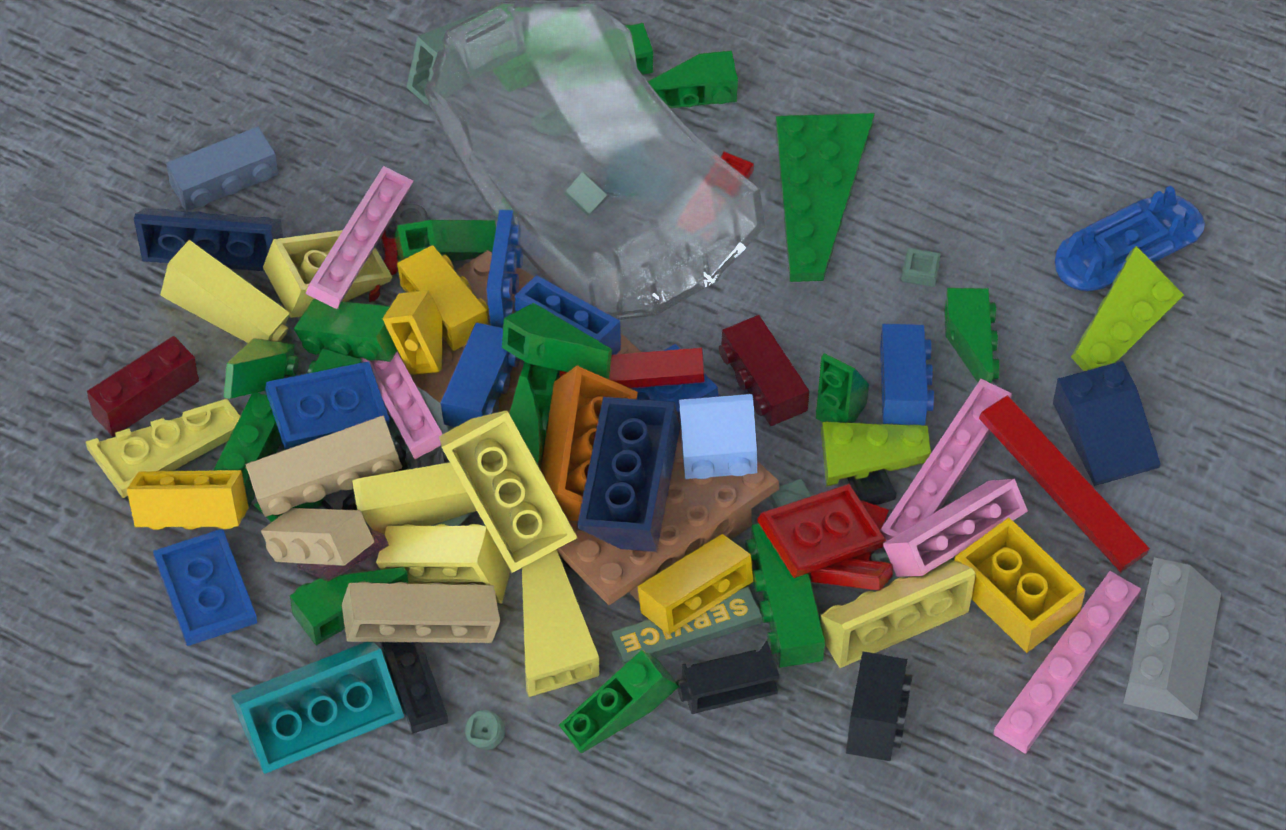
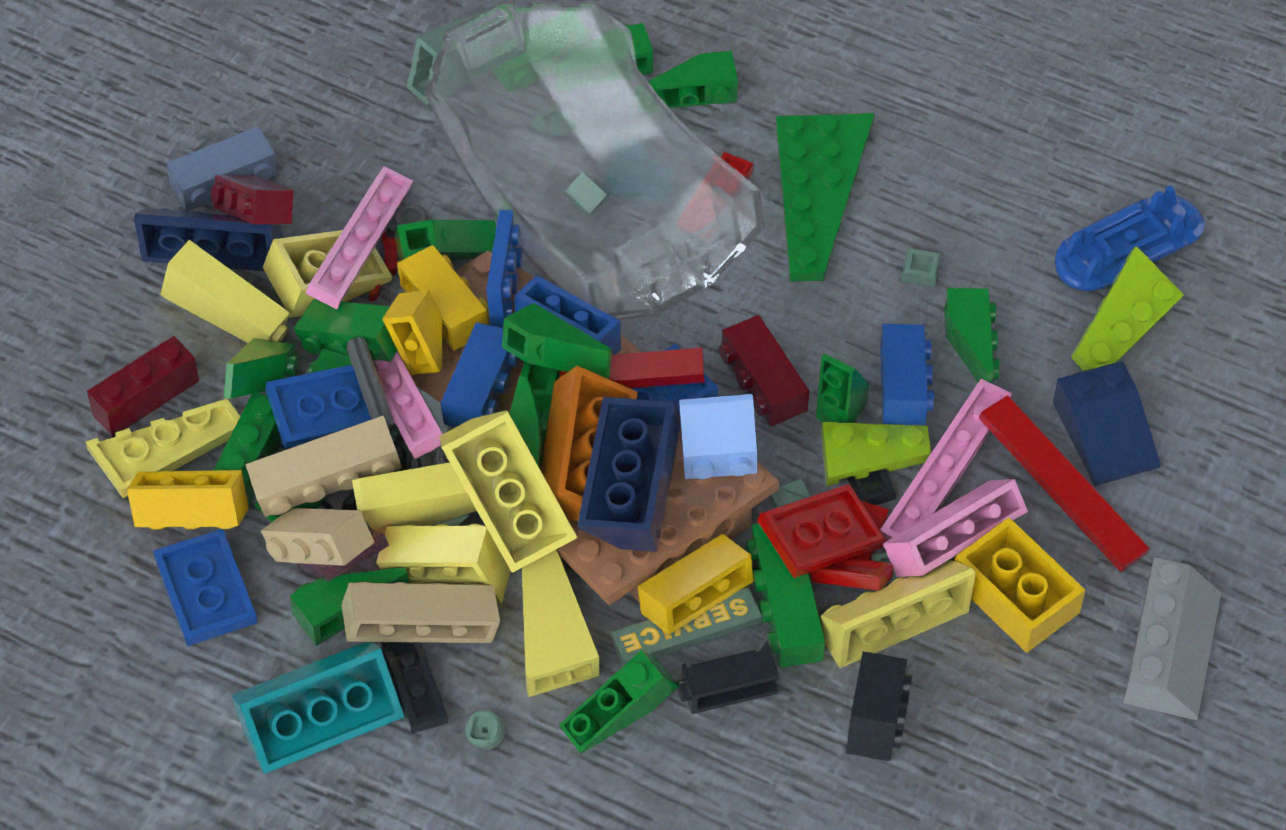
bright pink plate [993,571,1141,754] -> none
none -> dark red brick [211,175,294,224]
none -> dark grey axle [347,337,395,431]

